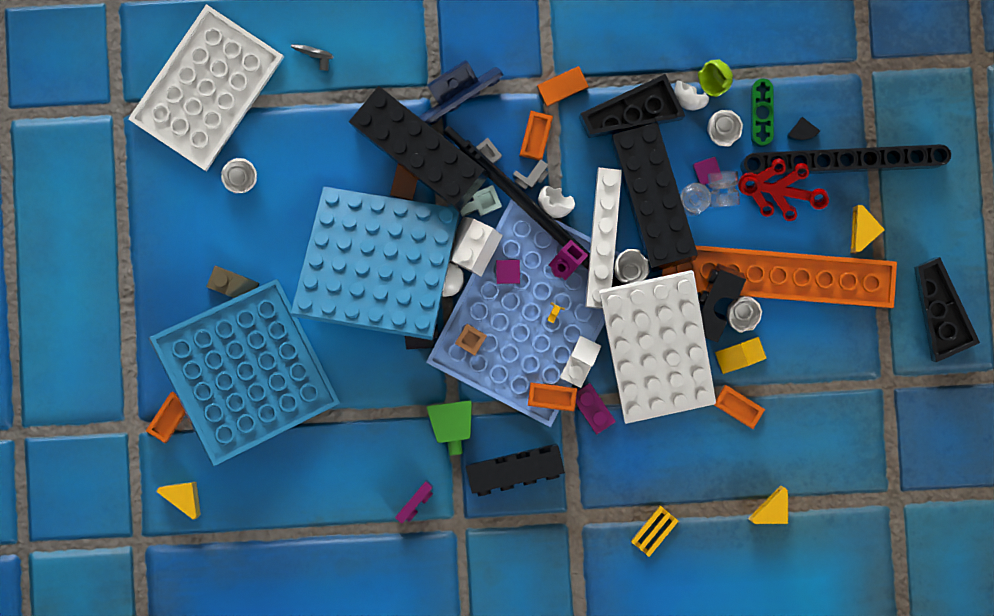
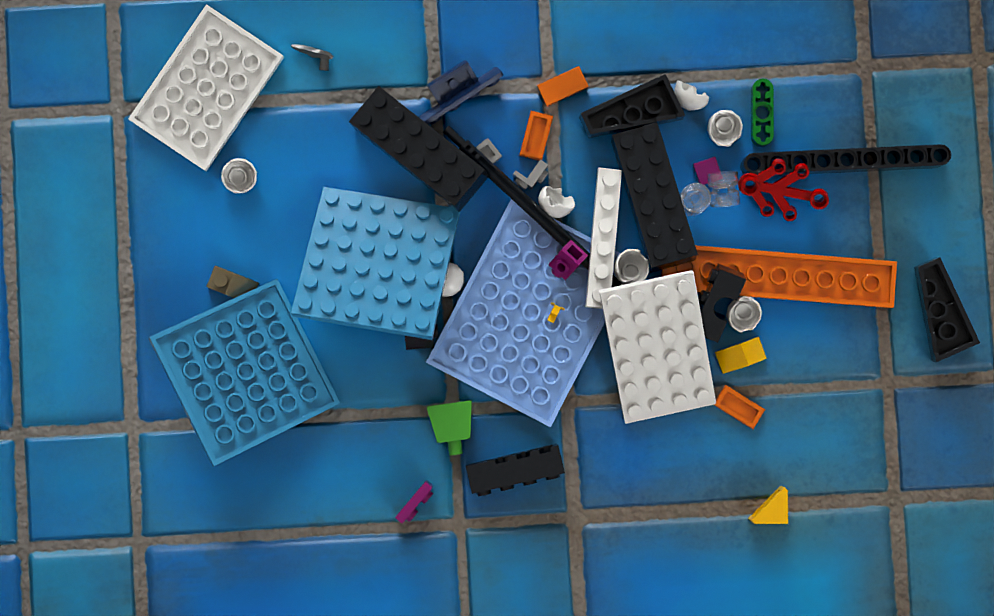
orange tile [146,392,186,444] -> none
yellow slope [156,482,201,520] -> none
reddish brown tile [390,164,418,201] -> none
white slope [450,216,503,277] -> none
medium nougat plate [455,324,487,356] -> none
light aqua plate [460,185,502,217] -> none
magenta tile [496,260,520,284] -> none
orange tile [528,382,577,412] -> none
white slope [559,336,601,388] -> none
magenta plate [575,383,616,435] -> none
yellow tile [631,506,678,557] -> none
lime hair [698,59,733,97] -> none
black tile [787,117,820,140] -> none
yellow slope [850,205,885,254] -> none

